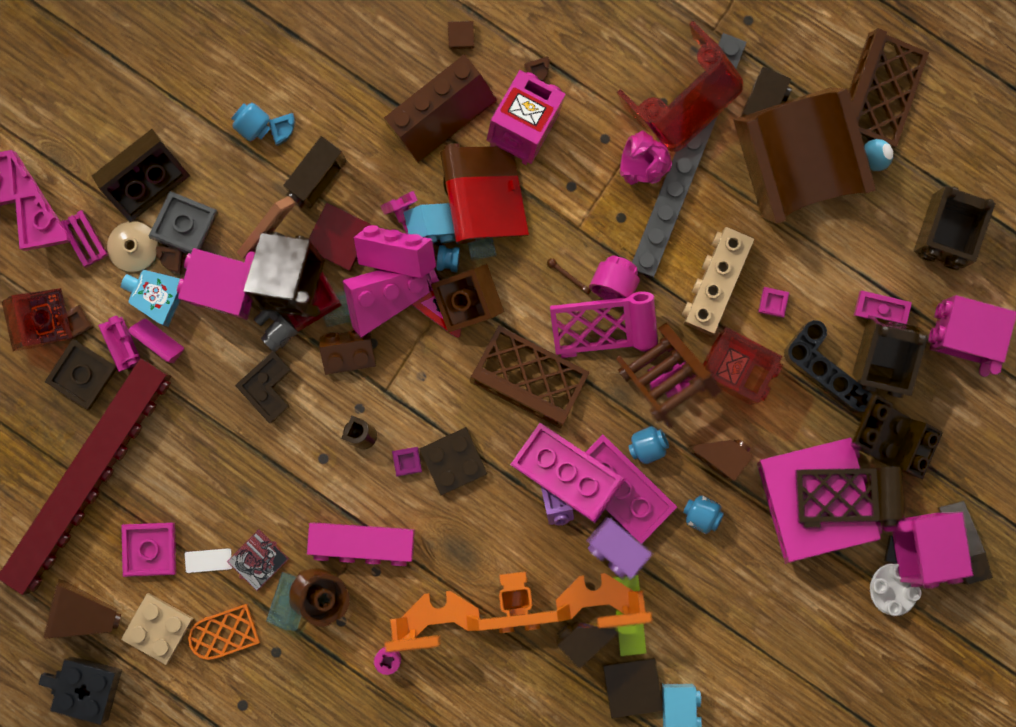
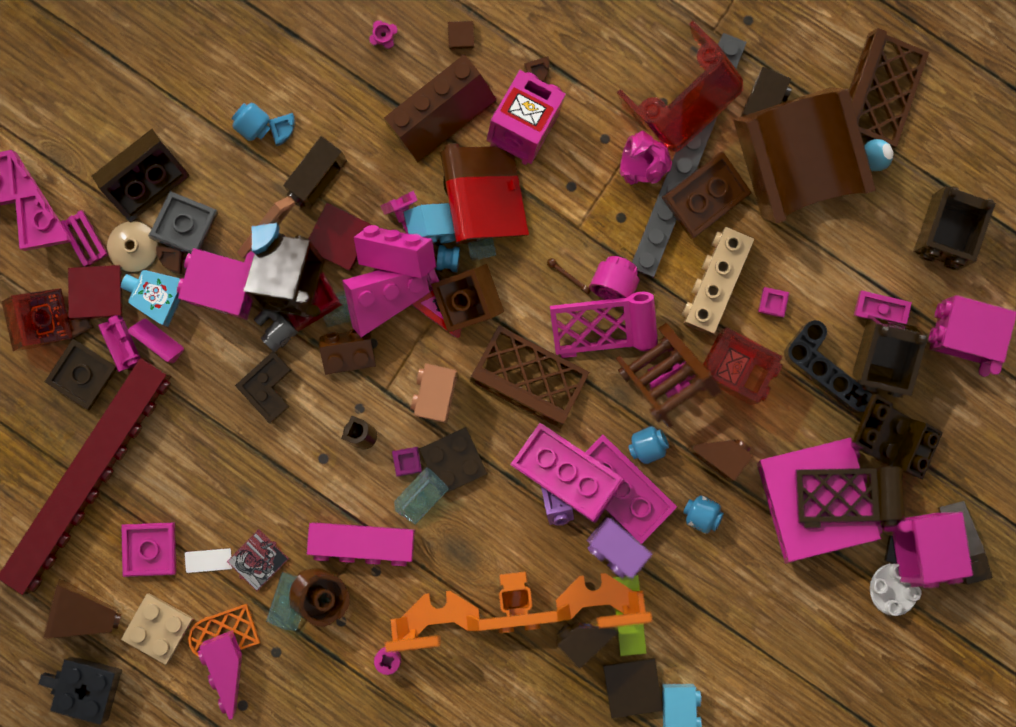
none -> dark red tile [68,265,123,320]
none -> dark pink slope [198,630,242,720]
none -> tile [252,223,280,254]
none -> dark pink plate [369,20,398,49]
none -> clear light blue slope [394,467,449,524]
none -> nougat brick [411,363,458,423]
none -> reddish brown tile [661,151,752,239]

